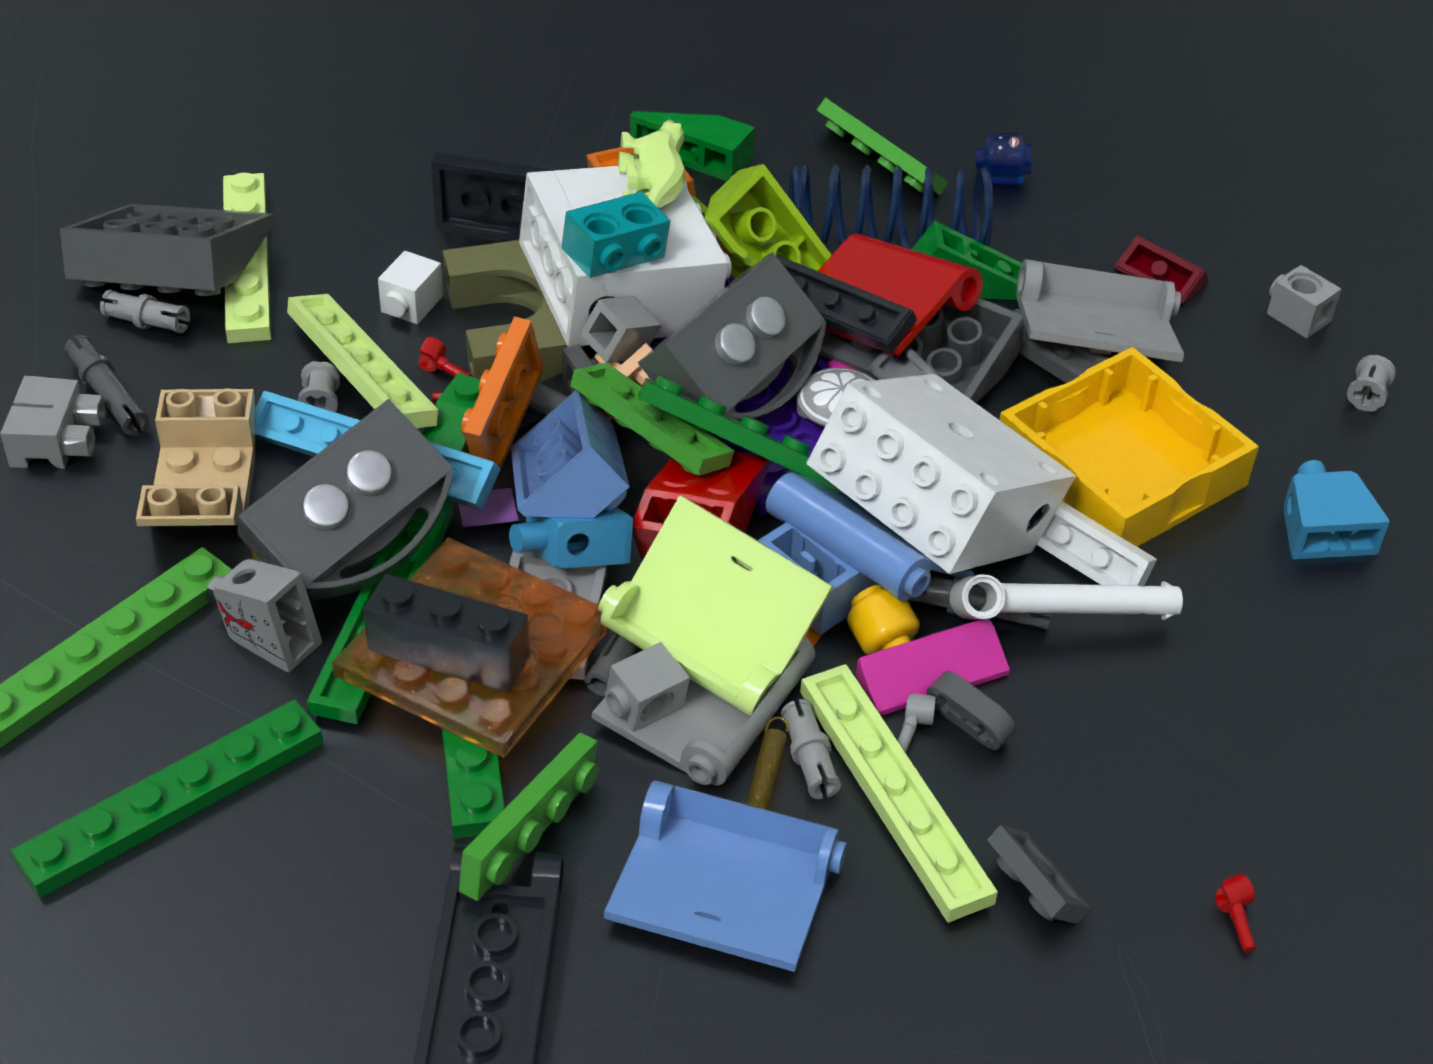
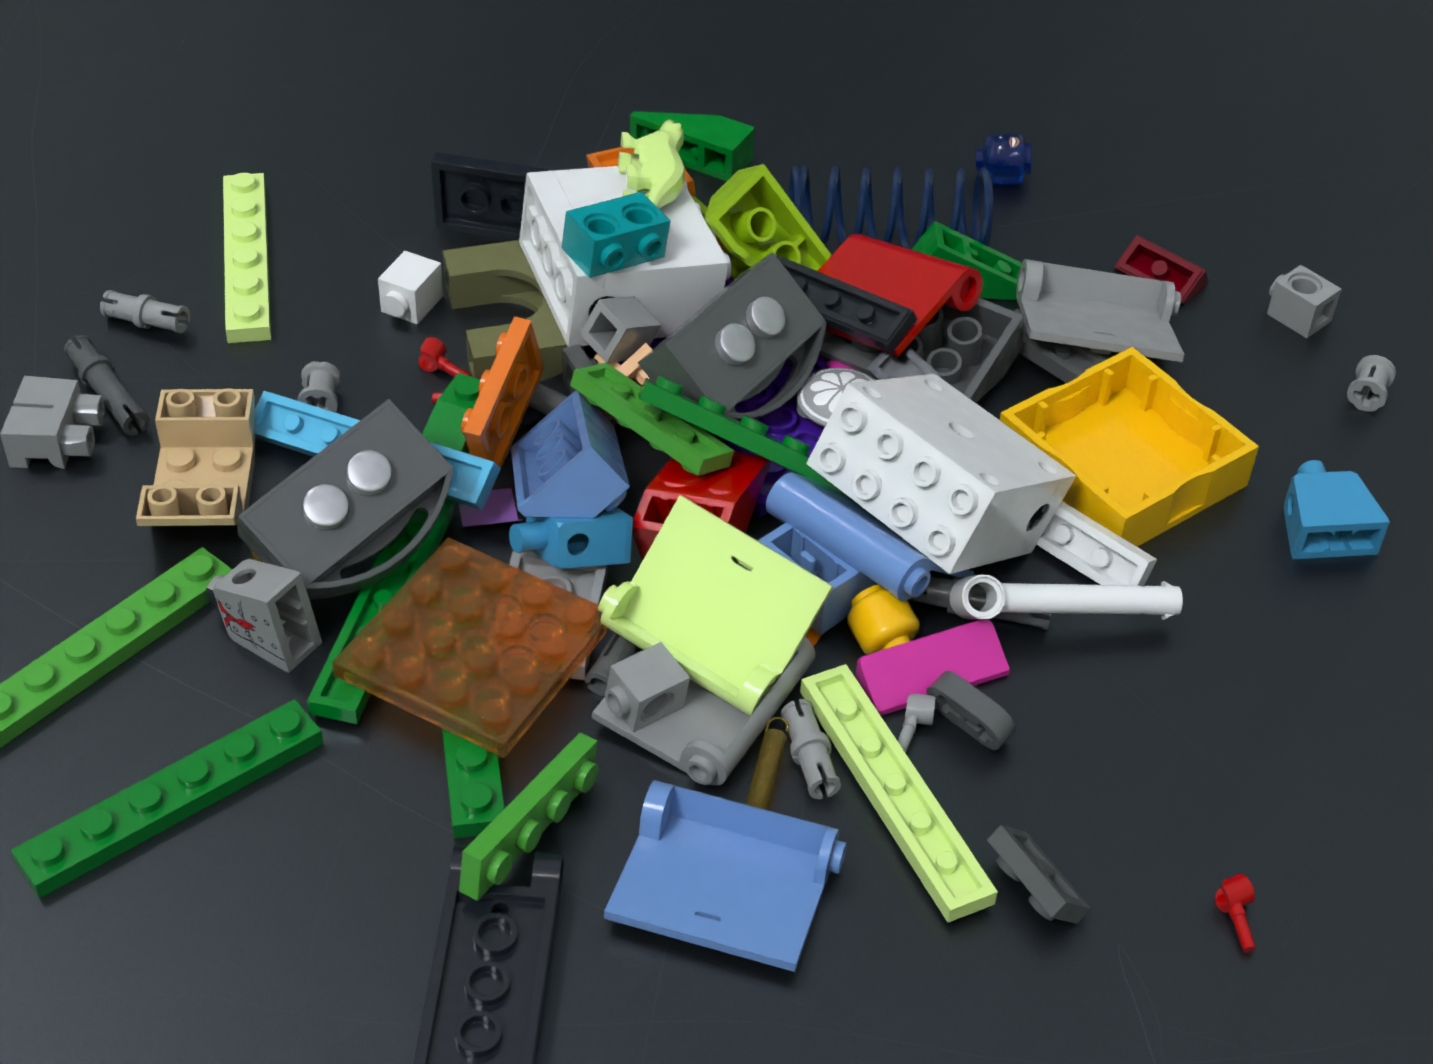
dark grey slope [60,204,275,296] -> none
yellowish green plate [287,294,438,429] -> none
black brick [363,574,530,692] -> none
bright green plate [817,97,949,196] -> none

